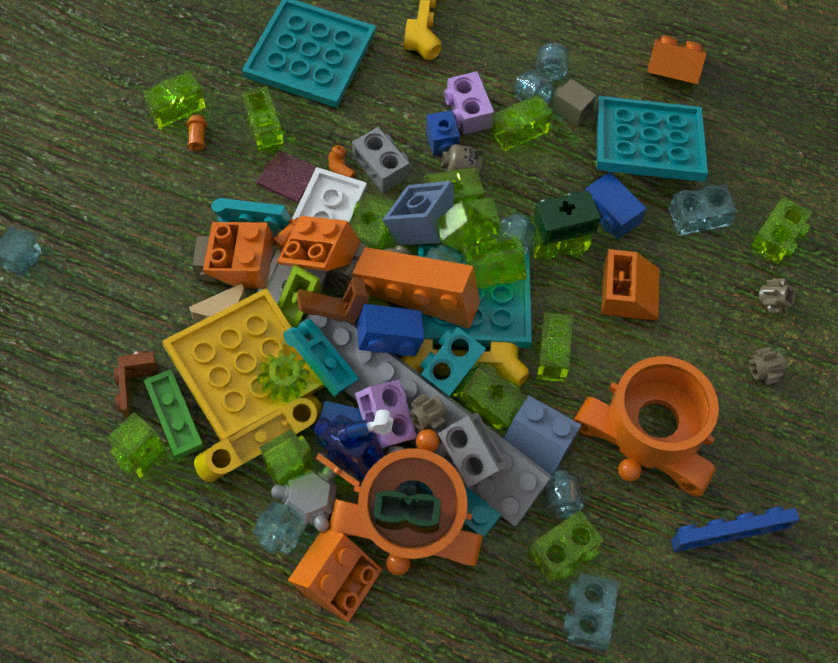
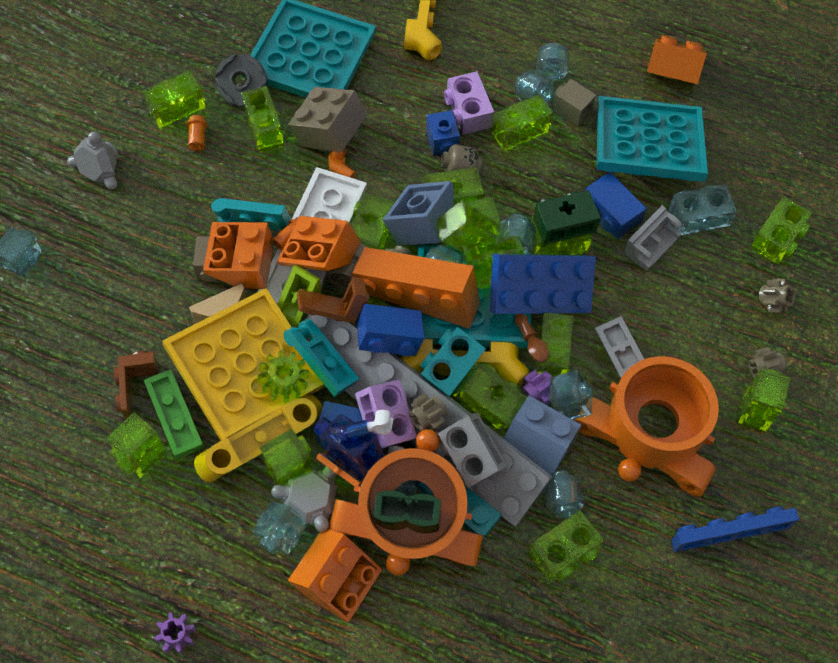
clear pink piece [256,150,316,203] -> none
light grey brick [352,127,410,193] -> none
clear light blue brick [563,573,619,651] -> none
orange slope [601,249,660,321] -> none
none -> light grey rock [67,131,118,190]
none -> medium lavender gear [154,613,197,655]
none -> dark grey tile [215,54,267,107]
none -> dark tan brick [288,87,368,152]
none -> blue plate [489,254,596,314]
none -> dark orange piece [514,314,549,363]
none -> medium lavender gear [521,370,558,405]
none -> clear light blue brick [549,370,593,419]
none -> light grey hinge [595,316,644,378]
none -> light grey hinge [623,205,682,271]
none -> clear neon green brick [738,368,790,431]

